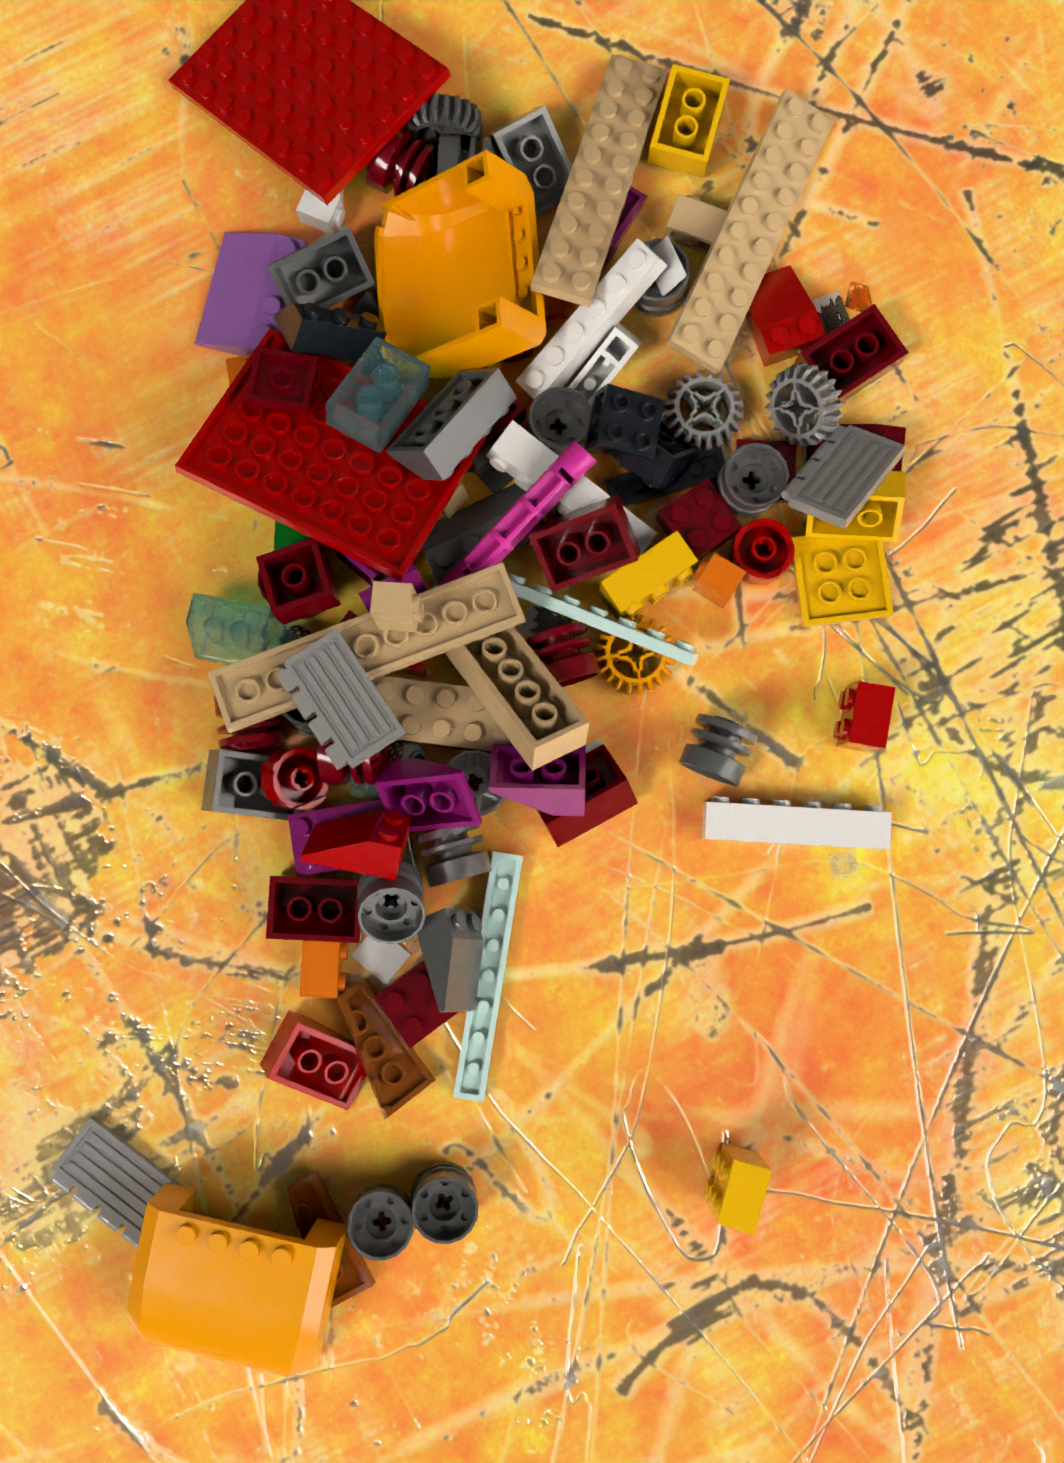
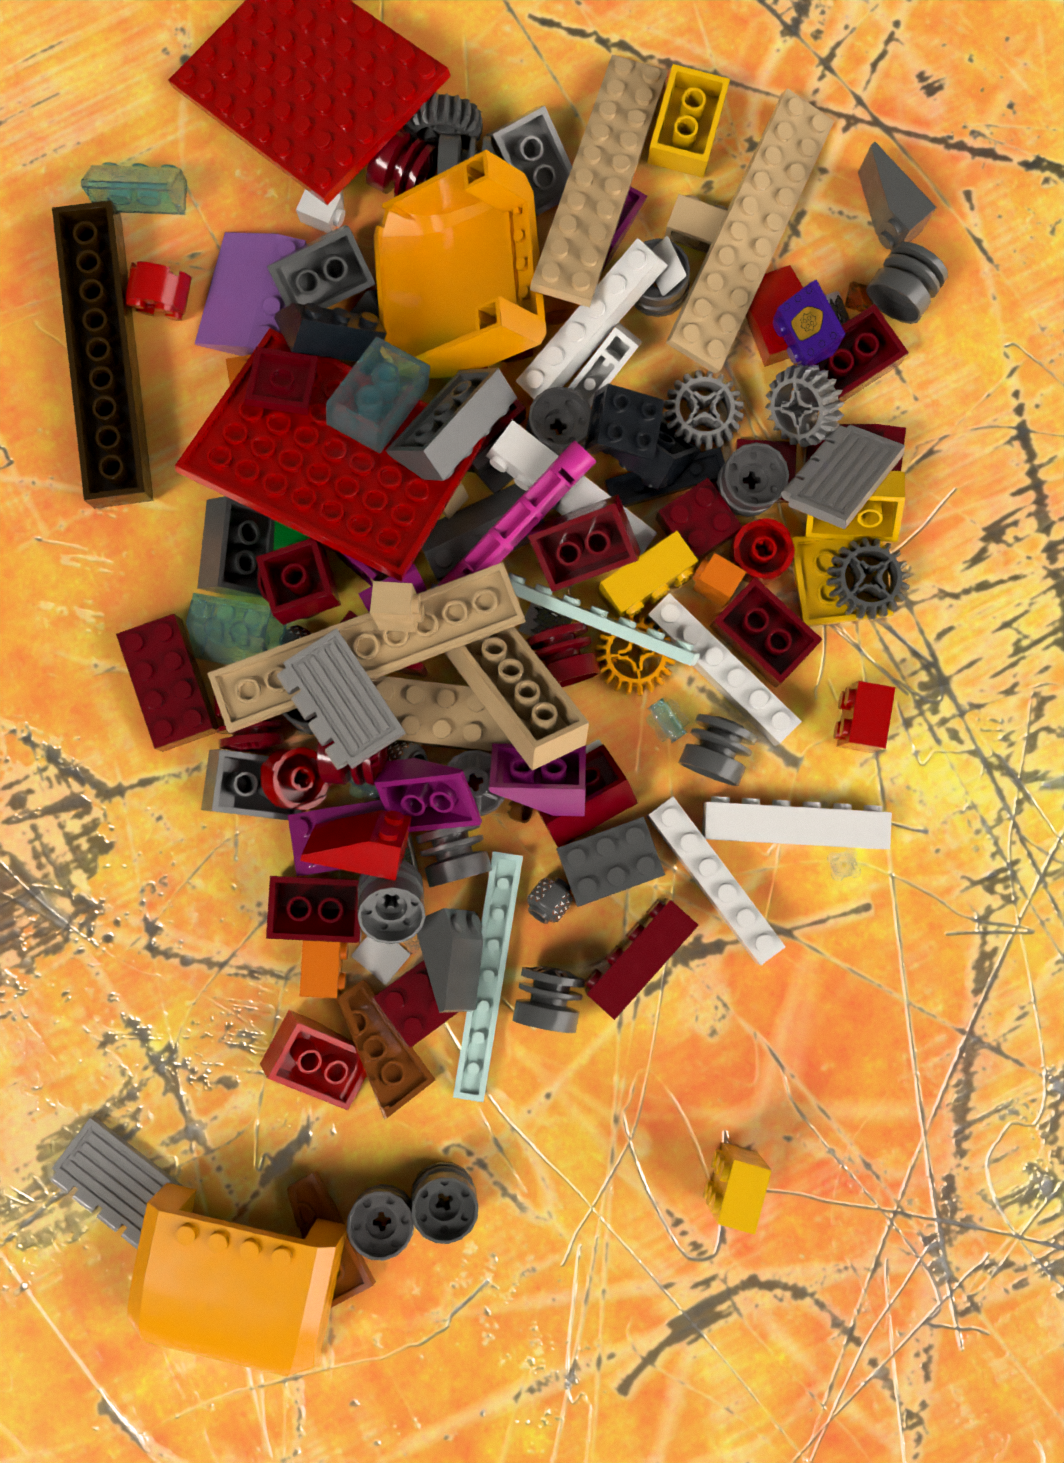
none -> dark brown brick [52,200,154,509]
none -> clear light blue slope [81,162,187,215]
none -> dark red brick [116,614,219,752]
none -> red brick [125,261,192,321]
none -> dark grey slope [197,496,275,598]
none -> reddish brown hinge [507,801,533,823]
none -> dark grey wheel [512,966,586,1033]
none -> dark grey head [527,877,573,924]
none -> dark grey brick [556,817,665,907]
none -> dark red brick [584,898,699,1020]
none -> clear light blue piece [645,697,690,743]
none -> white brick [646,593,802,746]
none -> white brick [646,796,786,965]
none -> dark red brick [709,577,823,688]
none -> dark purple slope [773,279,845,367]
none -> dark grey gear [826,538,910,621]
none -> dark grey slope [858,142,937,251]
none -> dark grey wheel [866,241,948,324]

